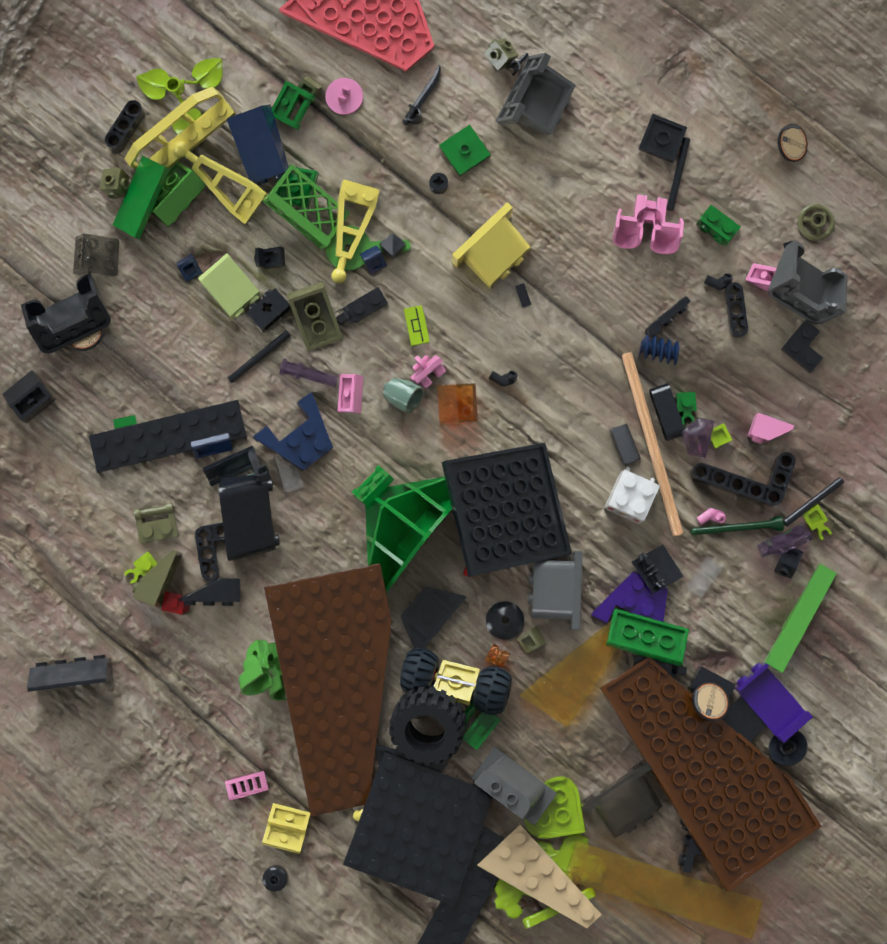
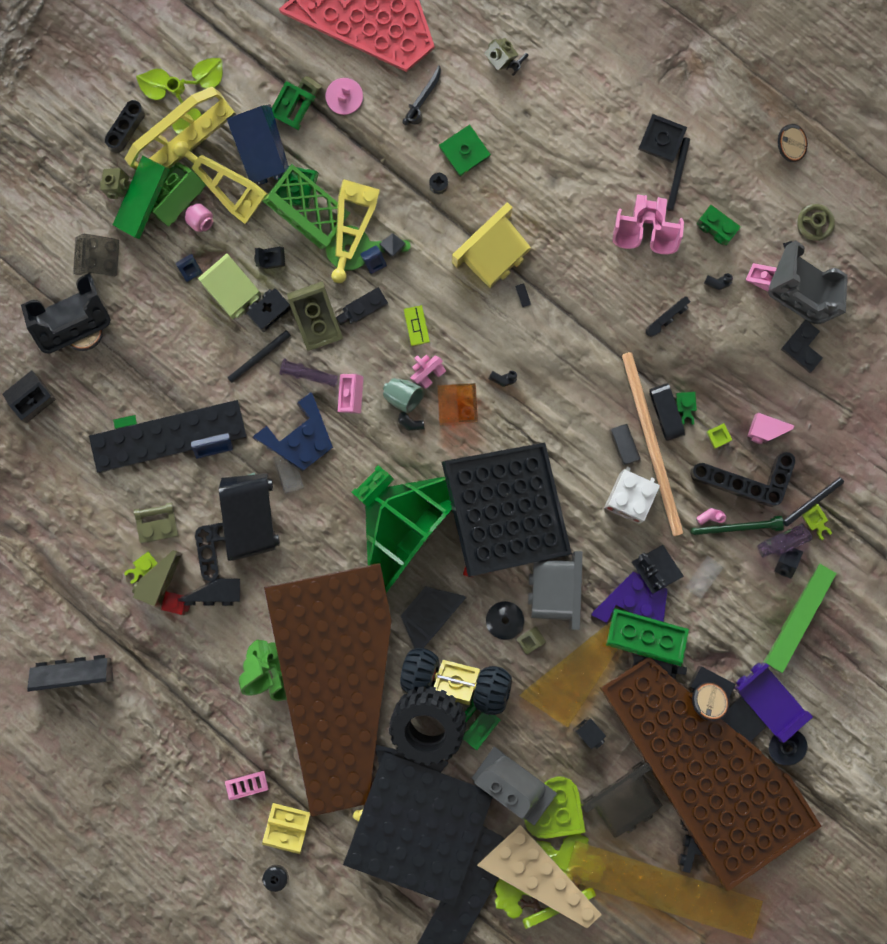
black hinge [202,445,271,487] -> none
clear orange wheel [484,644,511,668] -> none
dark grey windscreen [495,53,576,135] -> none
dark blue piece [638,334,680,366] -> none
slope [682,417,715,458] -> none
black beam [725,282,748,338] -> none
none -> bright pink head [185,204,213,232]
none -> black arm [398,412,425,431]
none -> black brick [573,717,606,749]

